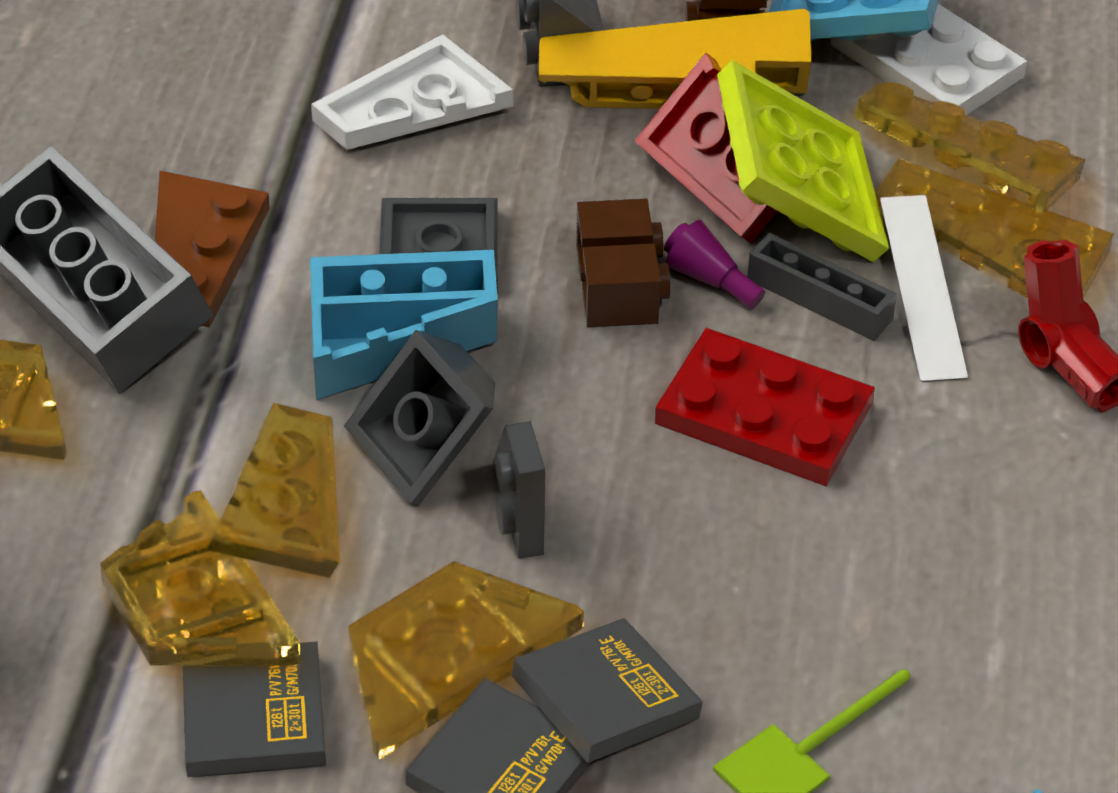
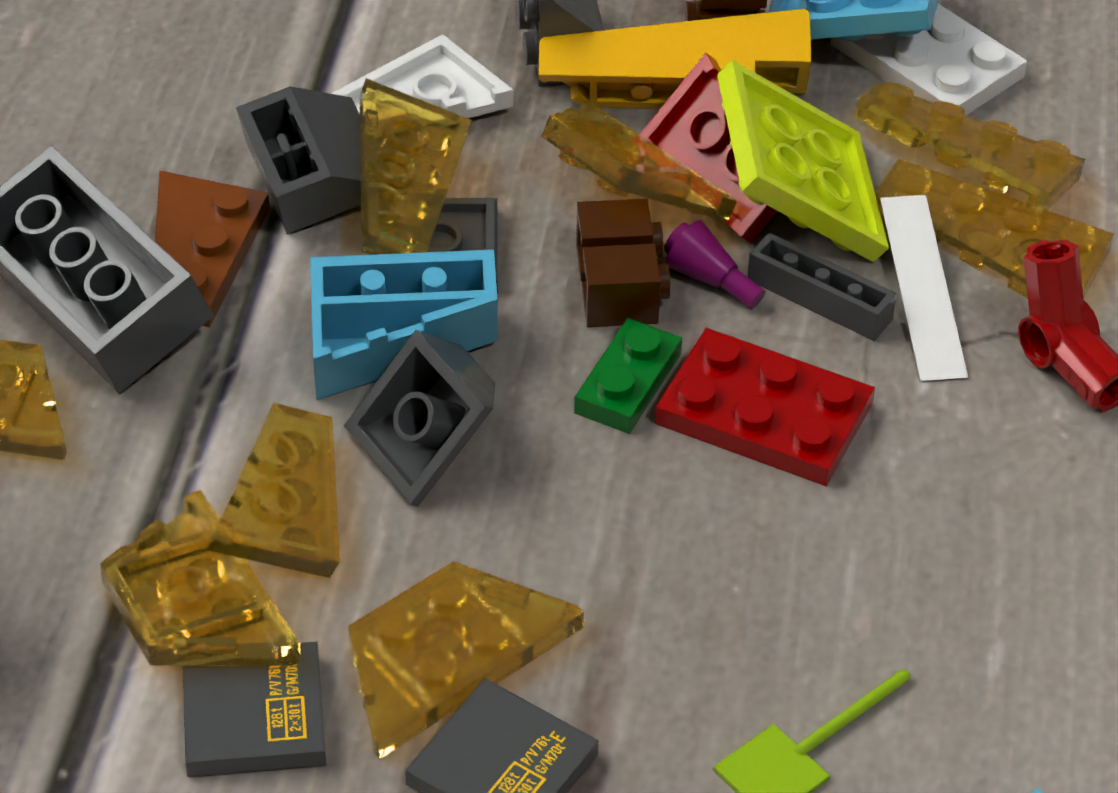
dark grey wing [493,421,545,559] -> none
dark grey tile [511,618,703,763] -> none
none -> dark grey slope [236,86,395,234]
none -> clear yellow wing [359,78,472,255]
none -> clear yellow wing [541,102,737,221]
none -> green plate [574,318,682,434]

